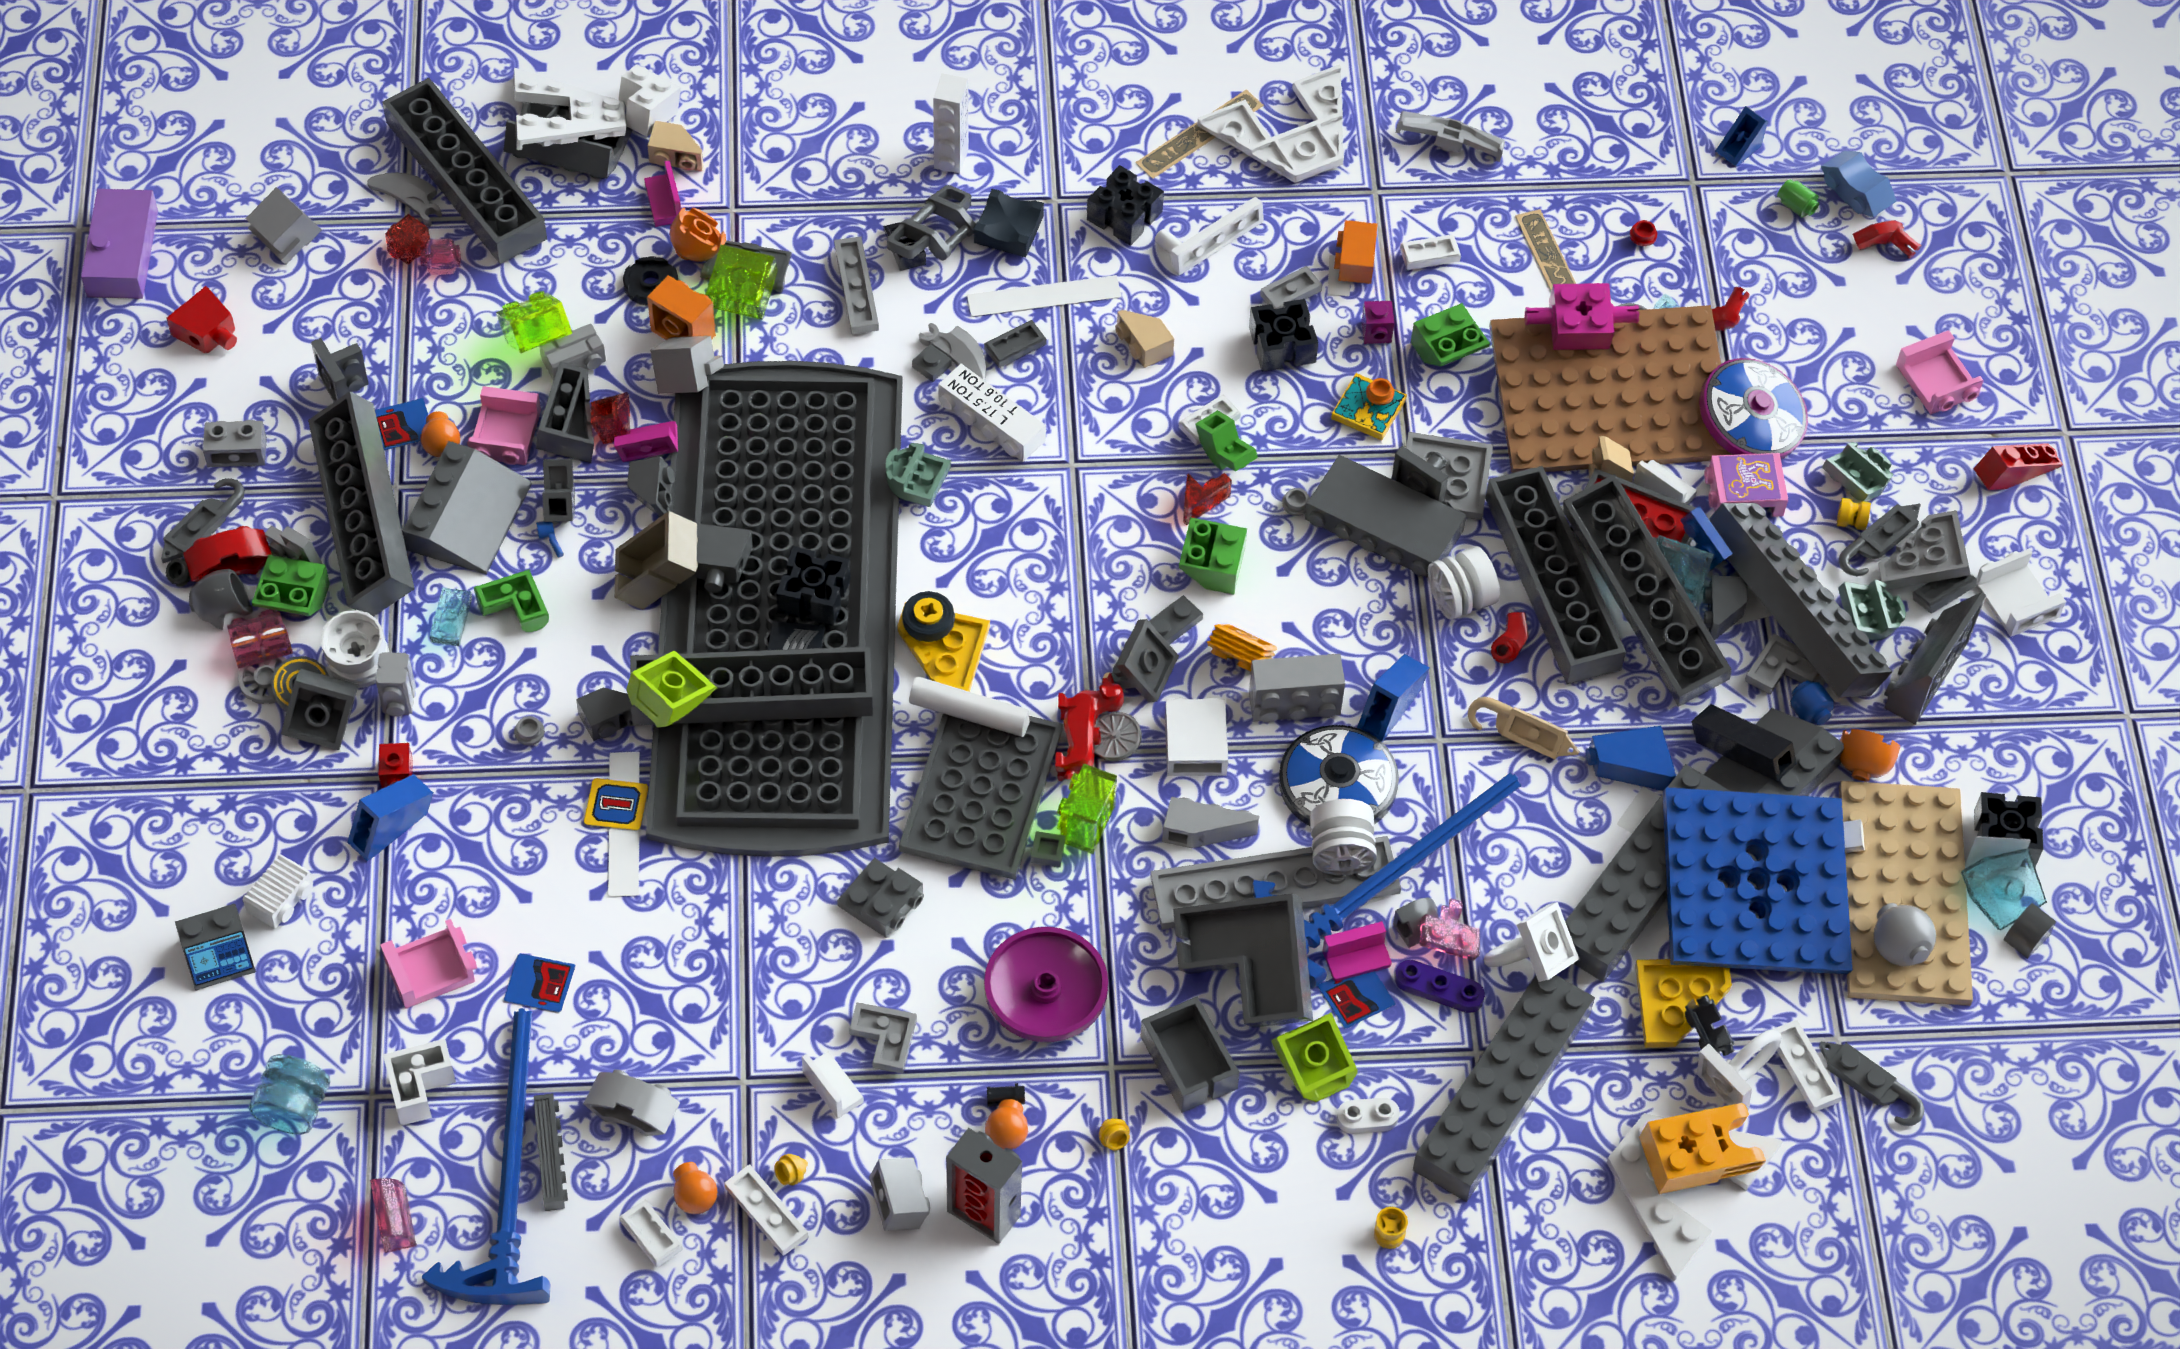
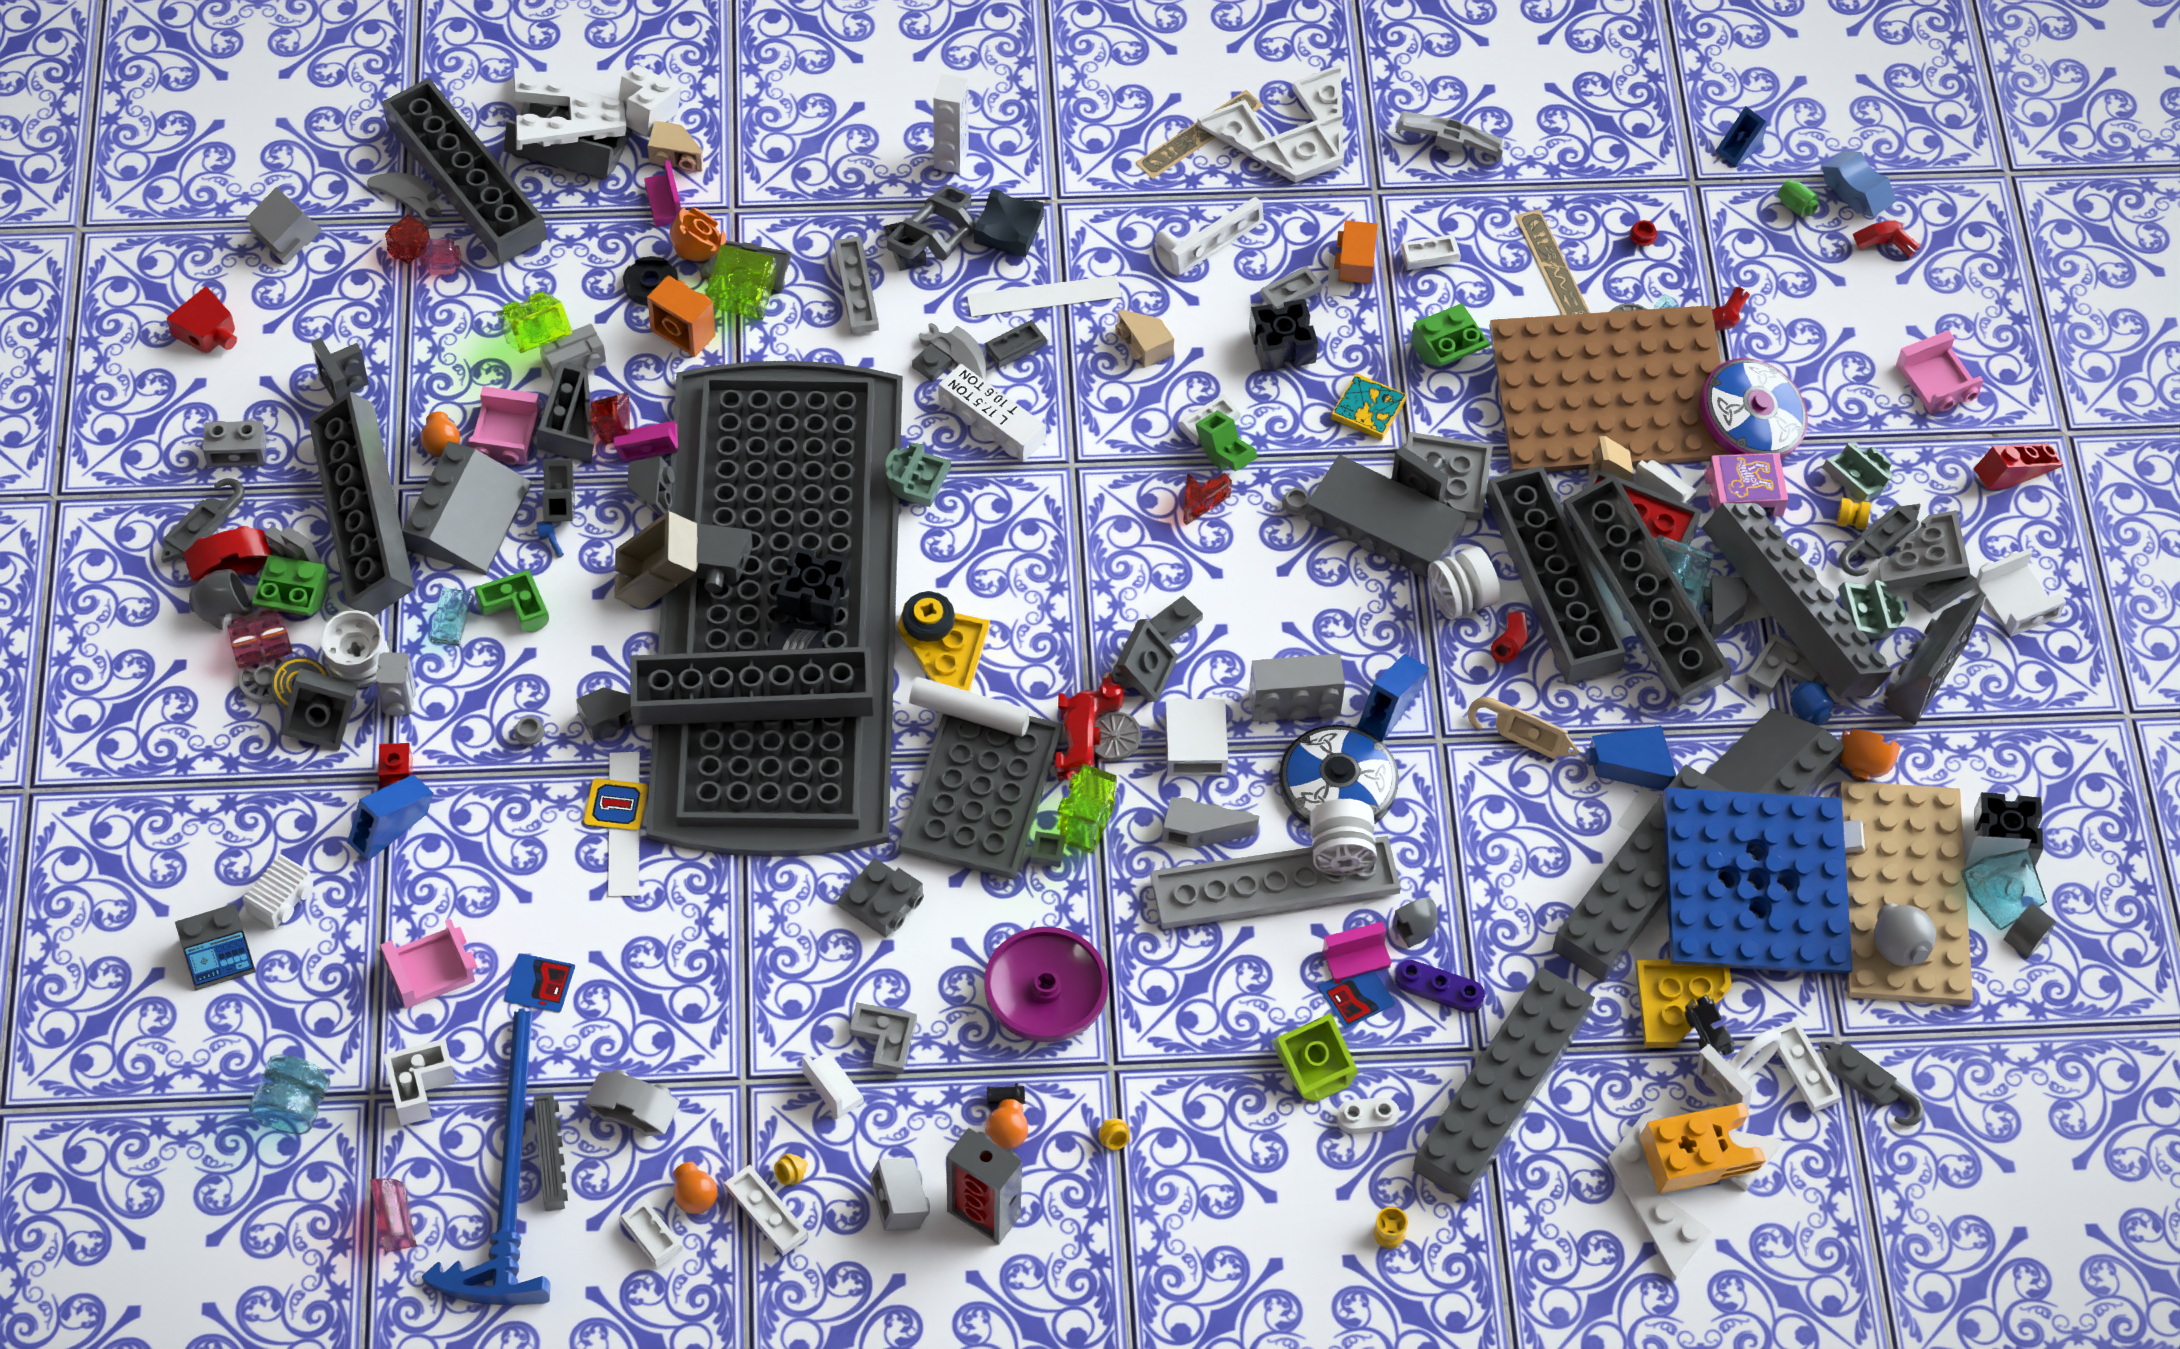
medium lavender brick [81,189,158,299] -> none
pearl dark grey plate [166,558,191,587] -> none
sticker [375,398,428,450] -> none
lime slope [626,651,717,727] -> none
light grey plate [650,336,724,394] -> none
black brick [1086,165,1164,246] -> none
dark grey piece [1140,996,1240,1113] -> none
dark grey piece [1173,893,1313,1028] -> none
bright green slope [1179,518,1247,595] -> none
light orange brick [1207,624,1277,671] -> none
blue piece [1252,773,1521,989] -> none
magenta brick [1361,301,1394,344] -> none
orange plate [1366,378,1395,405] -> none
clear pink plate [1420,898,1480,961] -> none
white tile [1484,902,1579,982] -> none
dark pink brick [1524,283,1639,350] -> none
blue plate [1680,506,1733,576] -> none
black brick [1691,704,1797,781] -> none

